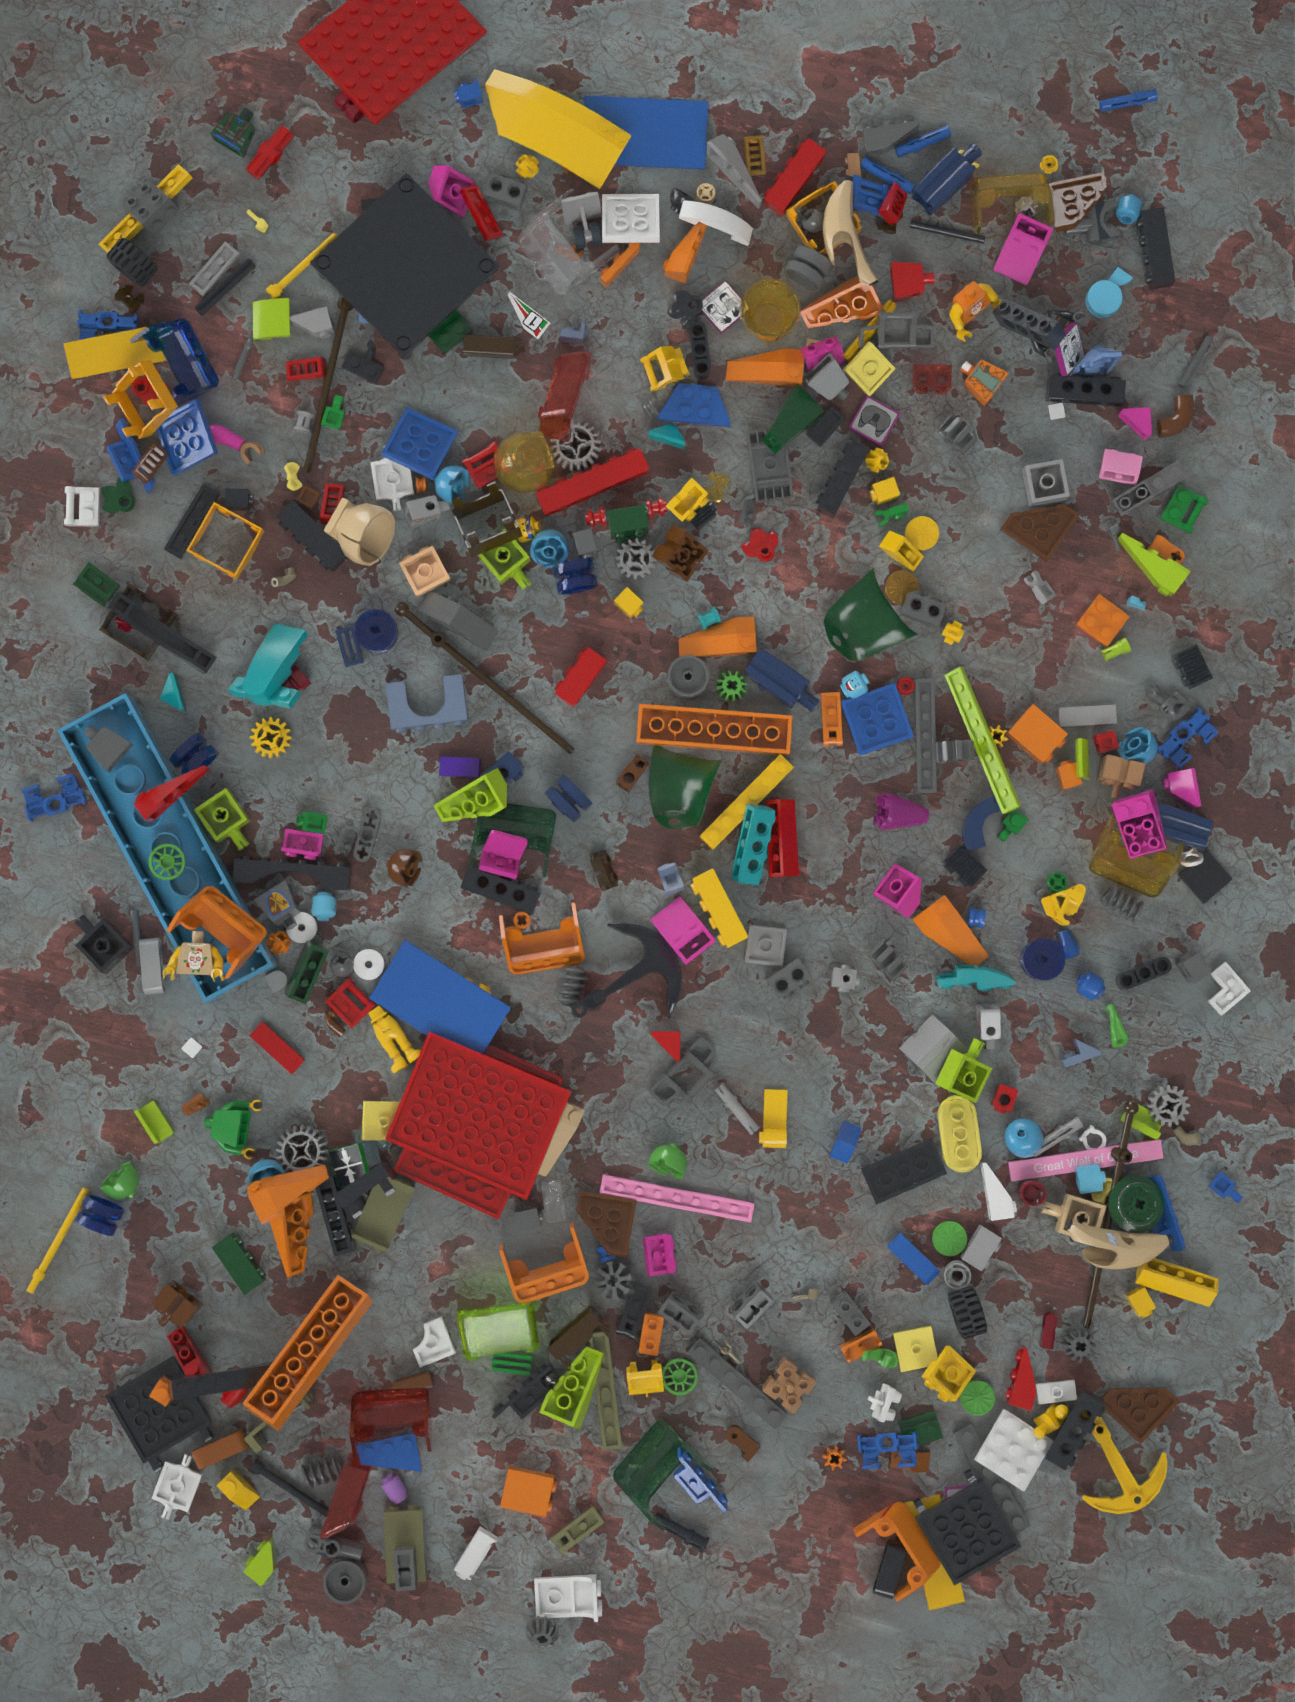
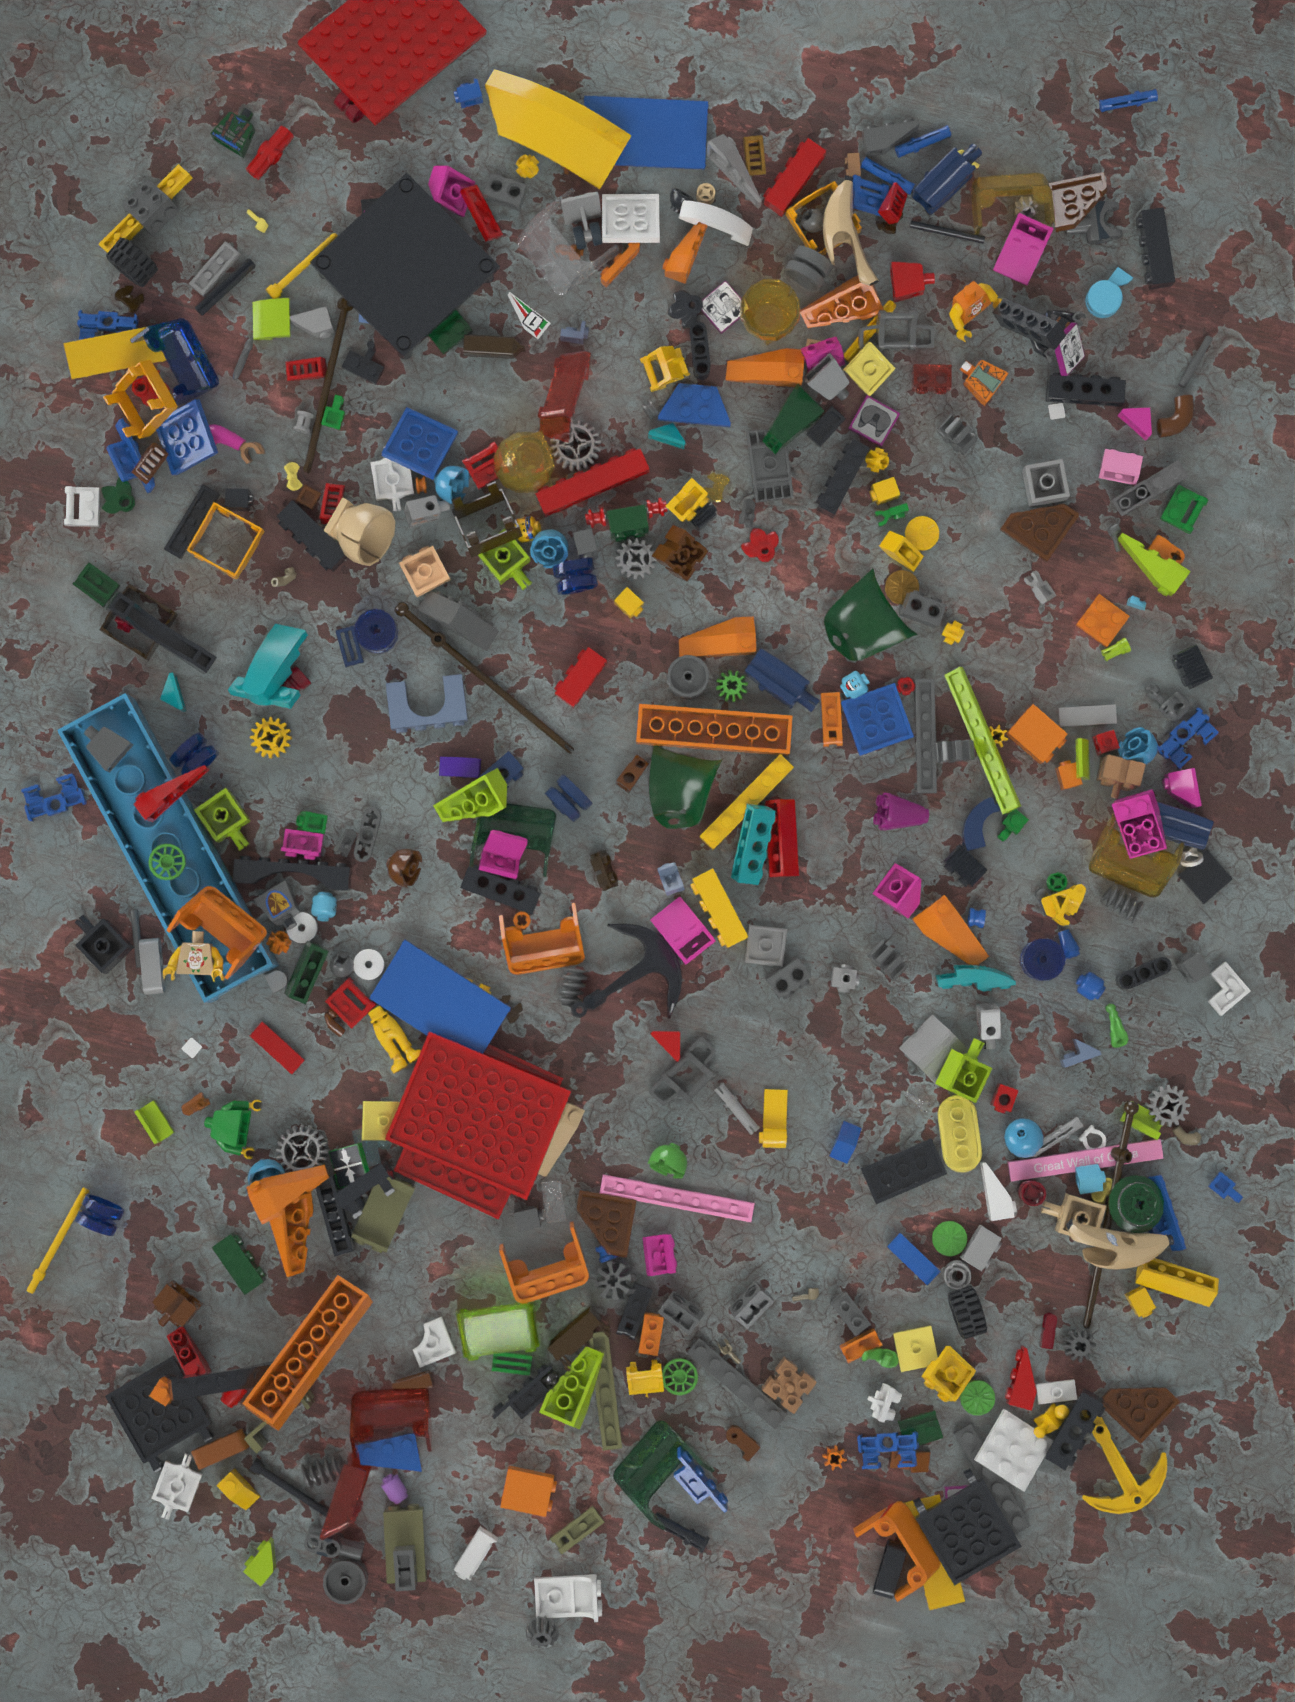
bright green cylinder [100,1162,139,1200] -> none
teal bush [697,607,721,630] -> none
yellow plate [1040,155,1058,174] -> none
medium blue wedge [1070,345,1122,376] -> none
dark azure head [1115,194,1143,224] -> none

